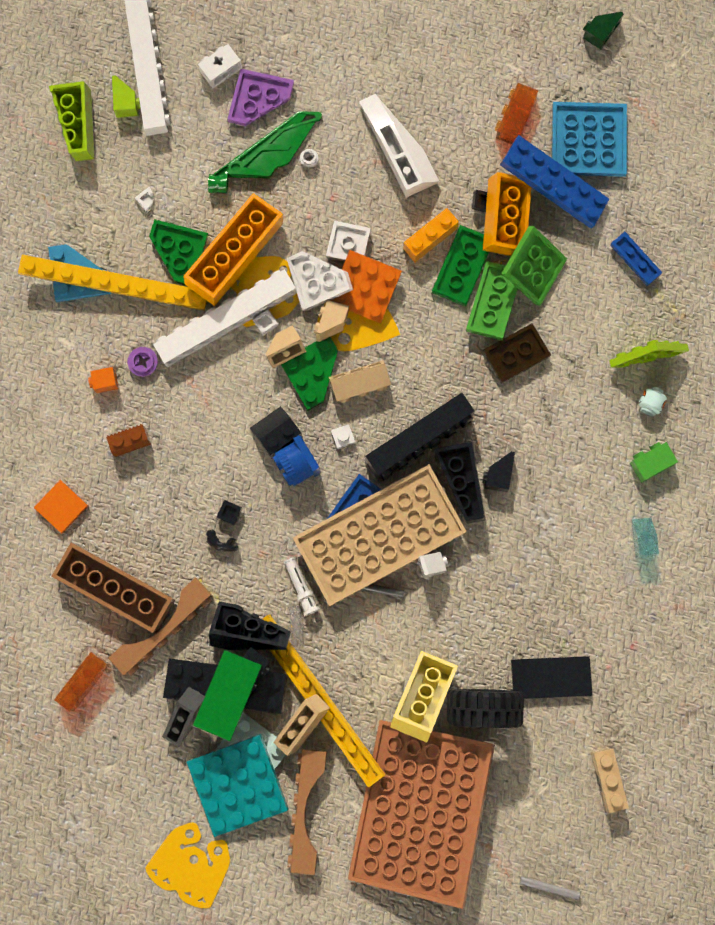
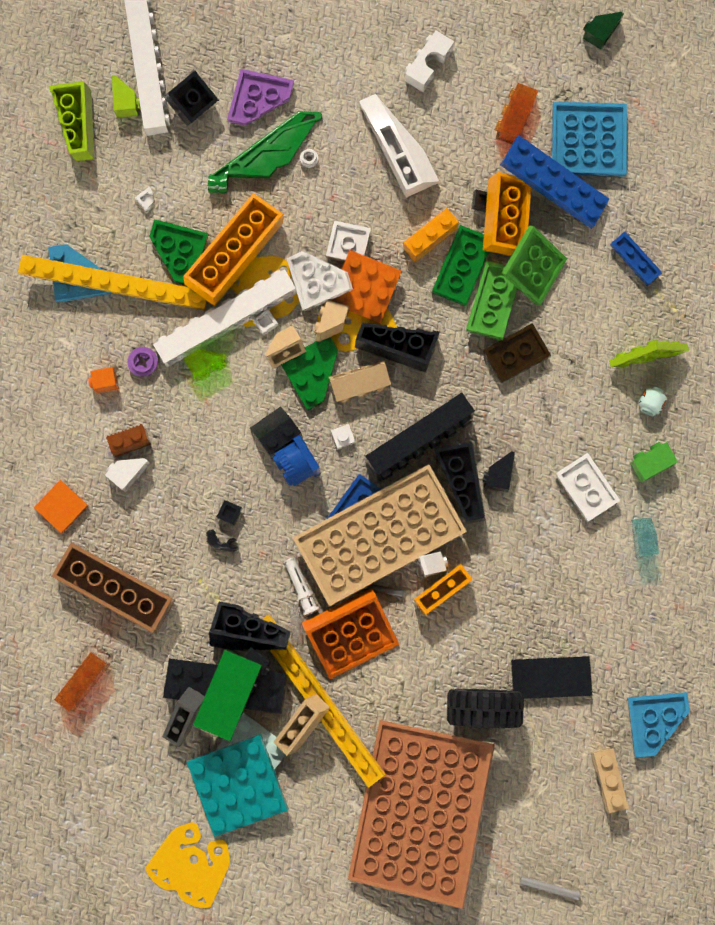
medium nougat arch [108,577,213,676] -> none
white brick [198,44,242,89] -> none
medium nougat arch [287,749,327,875] -> none
light yellow brick [390,651,458,743] -> none
none -> white slope [105,458,150,493]
none -> black brick [163,71,219,126]
none -> clear neon green slope [183,349,229,381]
none -> orange slope [302,588,399,679]
none -> black wedge [355,323,440,373]
none -> white arch [404,31,454,92]
none -> light orange brick [413,564,473,616]
none -> white plate [555,453,620,522]
none -> dark azure plate [627,692,690,758]

